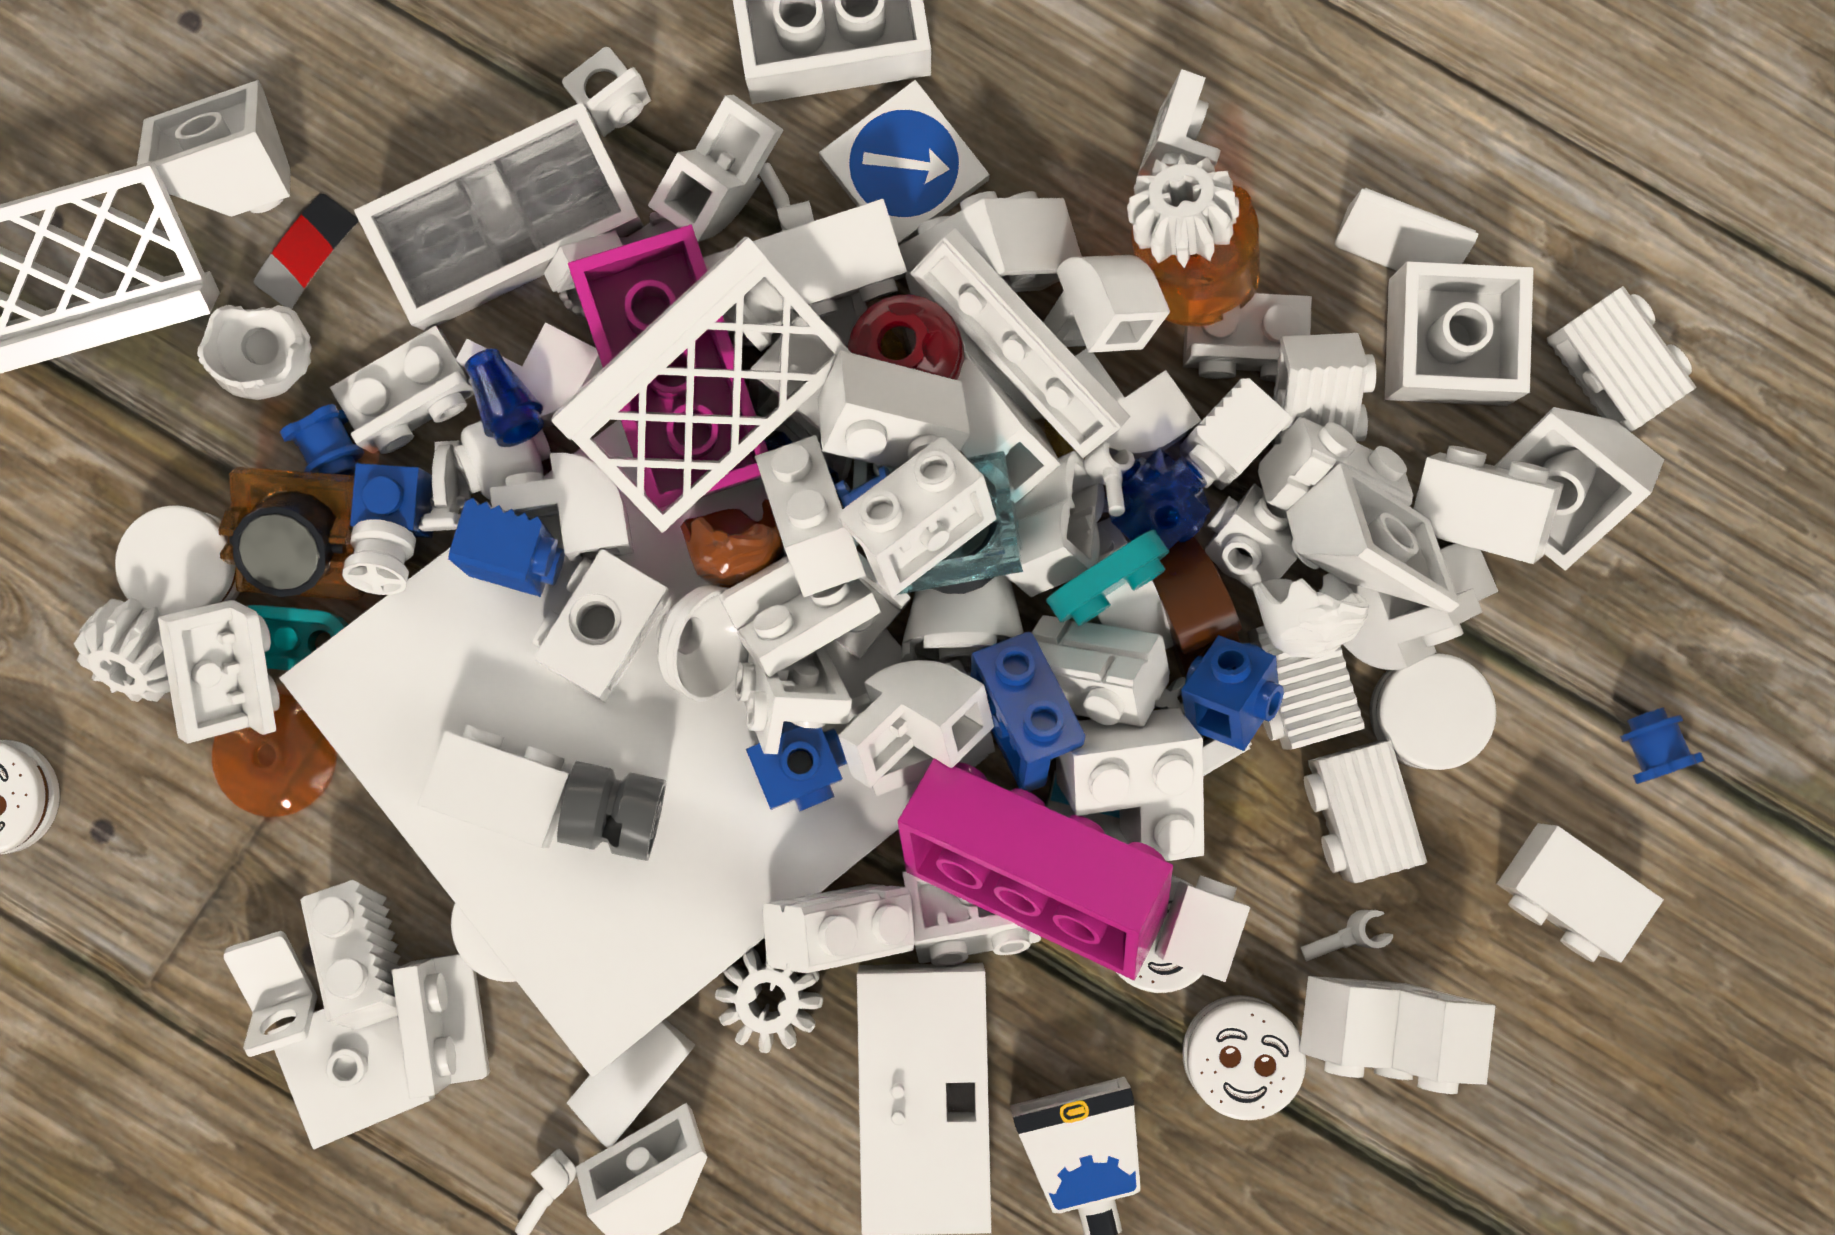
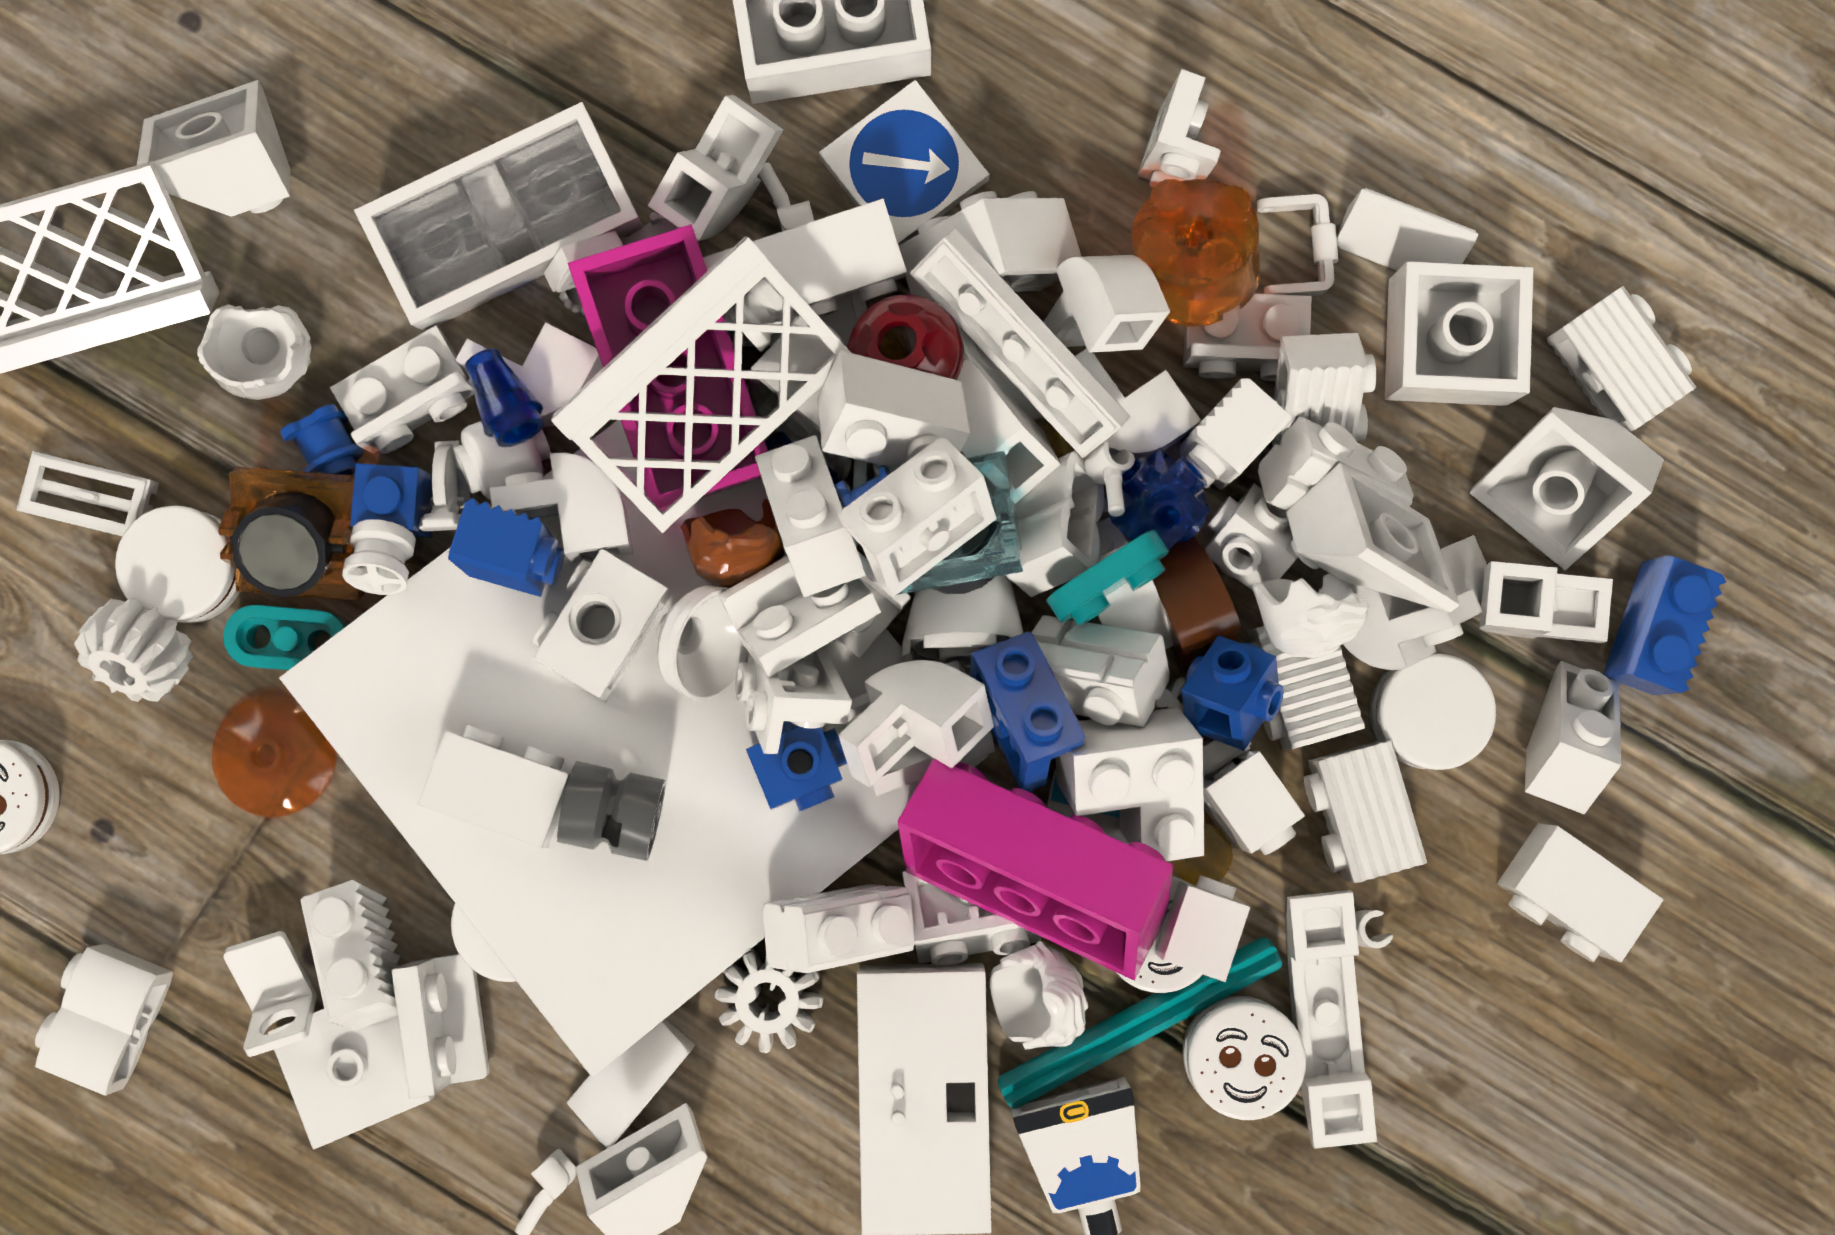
white bracket [158,600,280,744] -> none
sticker [254,193,358,309] -> none
white bracket [562,47,651,137] -> none
white gear [1127,152,1239,268] -> none
white brick [1299,976,1495,1094] -> none
white brick [1413,446,1564,564] -> none
blue brick [1620,707,1705,784] -> none
none -> white tile [16,451,159,536]
none -> white brick [35,944,173,1096]
none -> white hair [990,940,1089,1050]
none -> teal axle [997,937,1283,1109]
none -> clear yellow tile [1169,823,1233,885]
none -> white brick [1203,751,1305,855]
none -> white piece [1257,194,1339,296]
none -> white slope [1286,890,1377,1149]
none -> white brick [1479,561,1613,643]
none -> white slope [1525,661,1621,814]
none -> blue brick [1603,555,1726,695]

